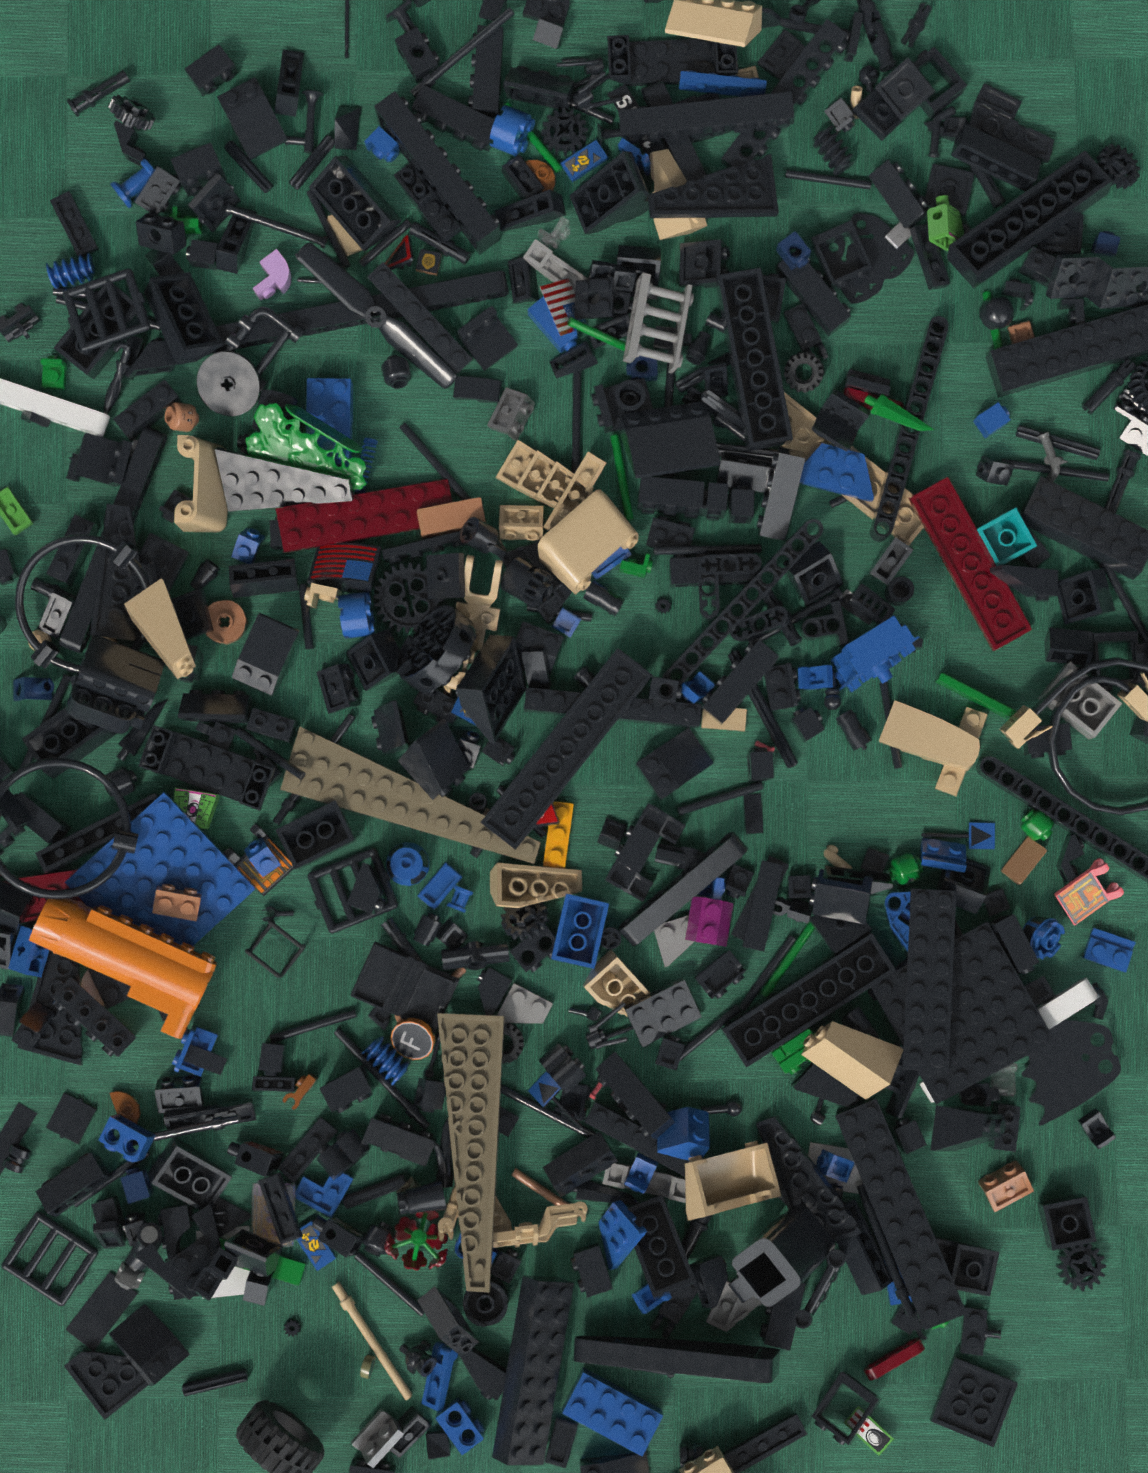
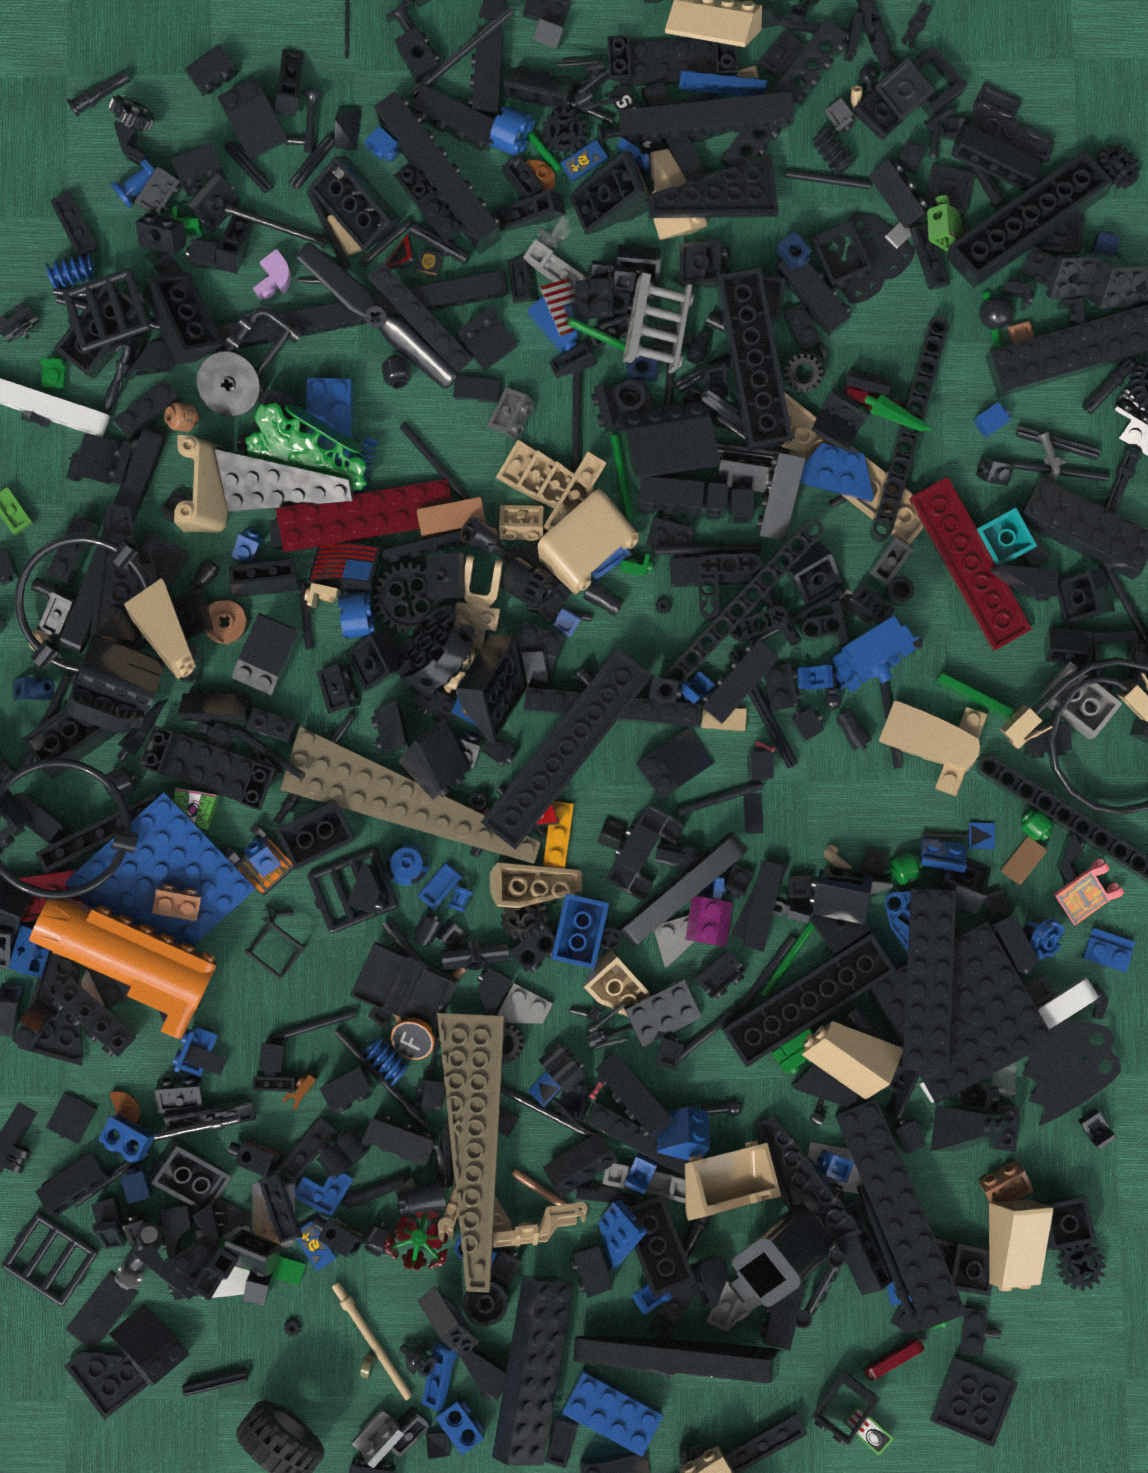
black bar [354,1251,424,1317] -> none
none -> black brick [898,138,927,174]
none -> tan slope [989,1199,1053,1291]

